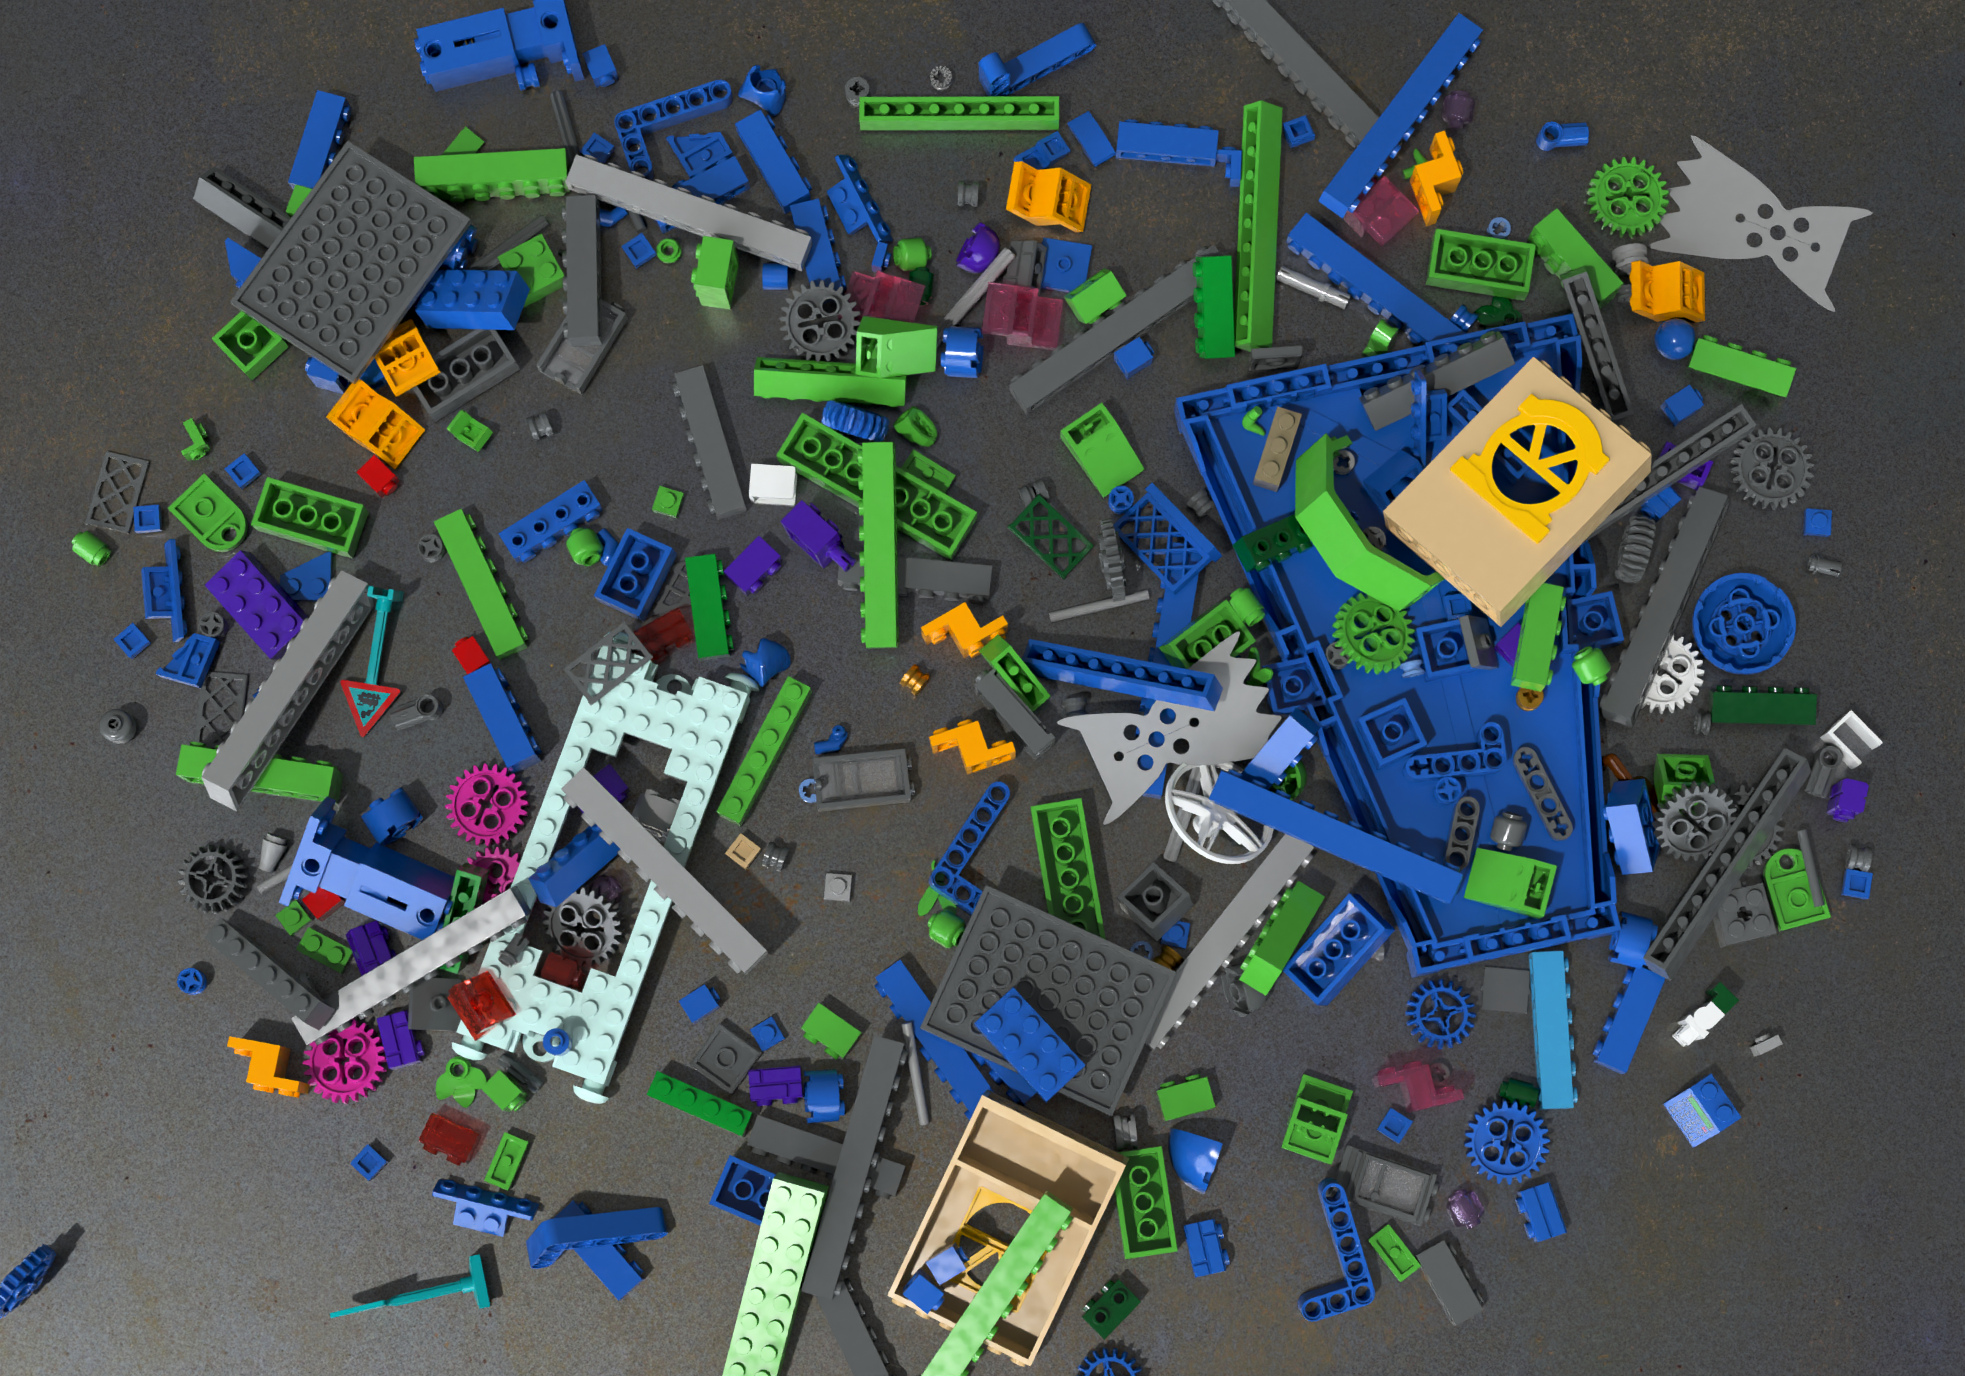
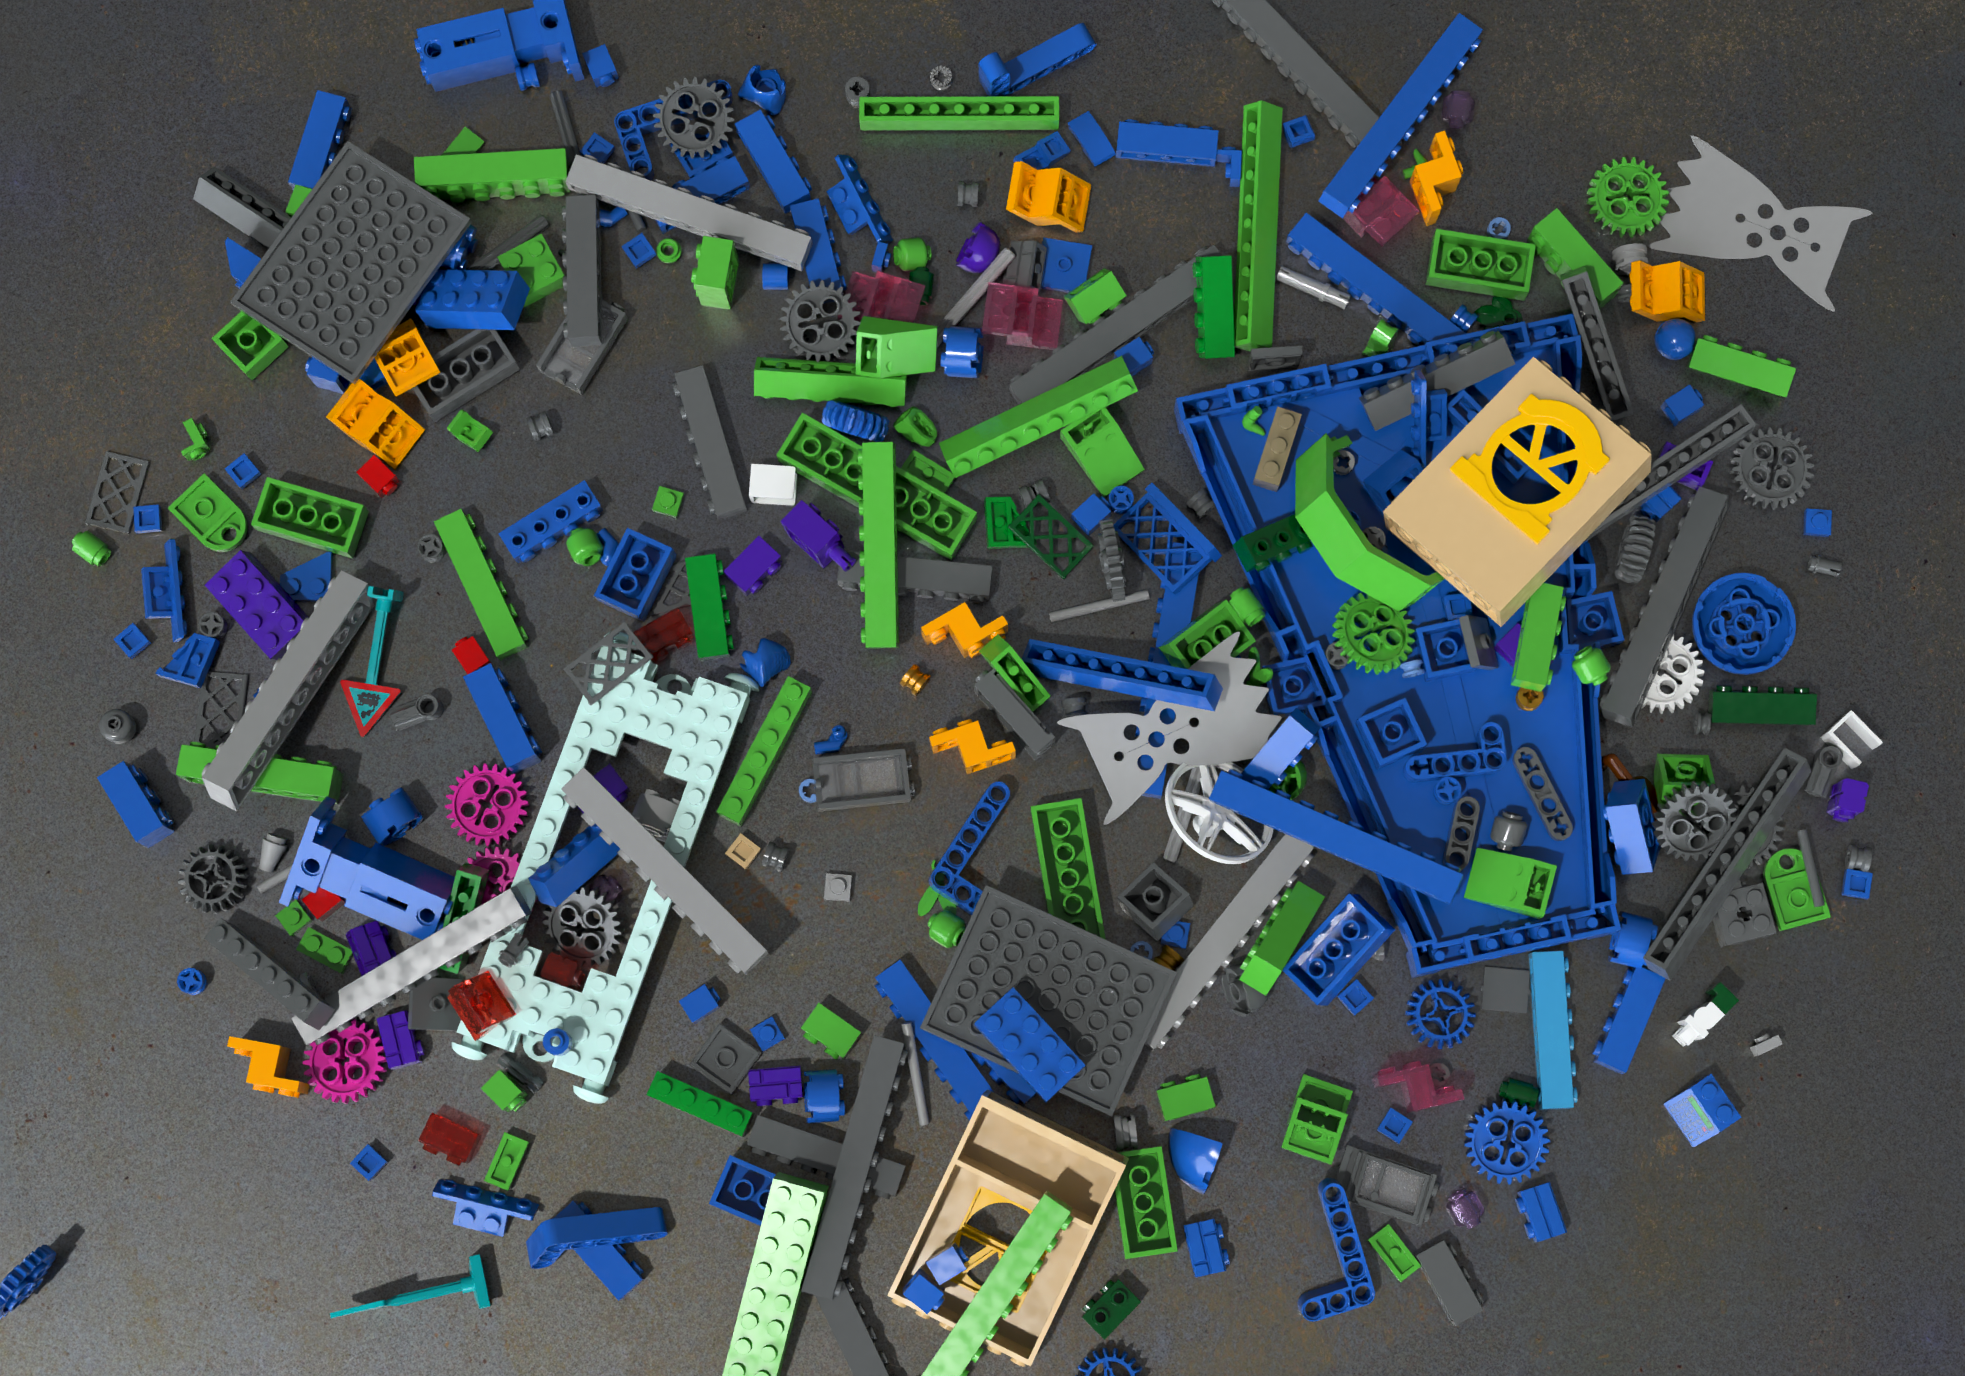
bright green plate [436,1056,487,1108] -> none
blue piece [1536,122,1589,151] -> none
none -> blue brick [97,761,175,848]
none -> dark grey gear [653,77,734,159]
none -> bright green brick [939,356,1138,478]
none -> green wing [984,497,1037,549]
none -> blue brick [1071,493,1111,537]
none -> blue plate [1337,979,1374,1016]

